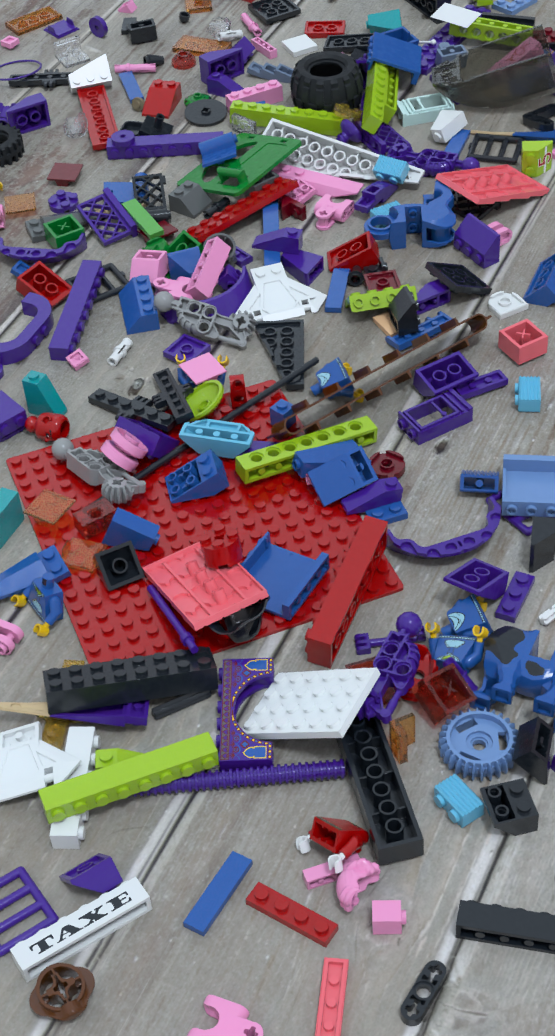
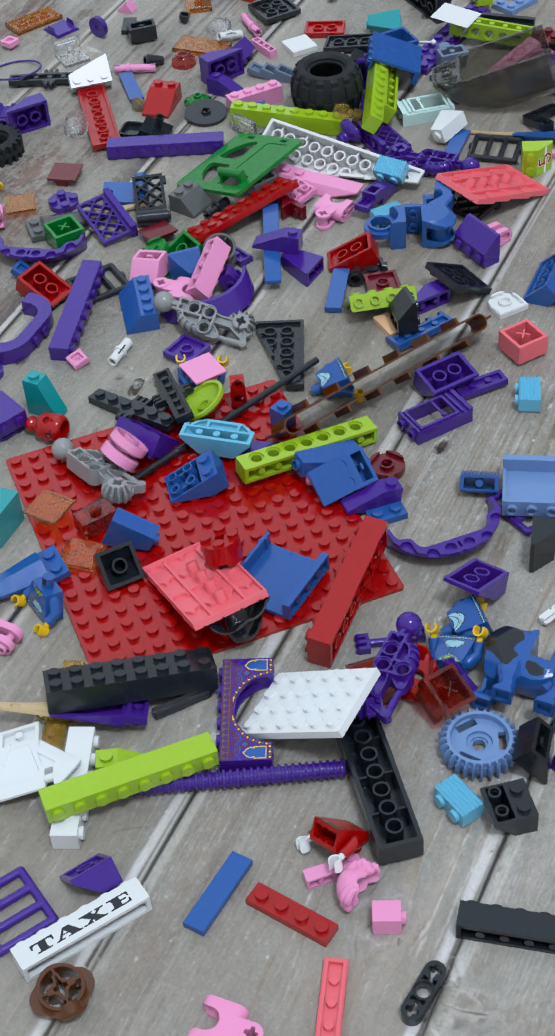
dark purple piece [111,130,135,148] -> none
bright green tile [121,198,164,240] -> none
dark purple bar [147,585,199,654] -> none
blue door [198,132,238,168] -> none
white plate [235,262,328,321] -> none
clear orange panel [389,713,415,764] -> none
dark purple plate [495,571,535,623] -> none

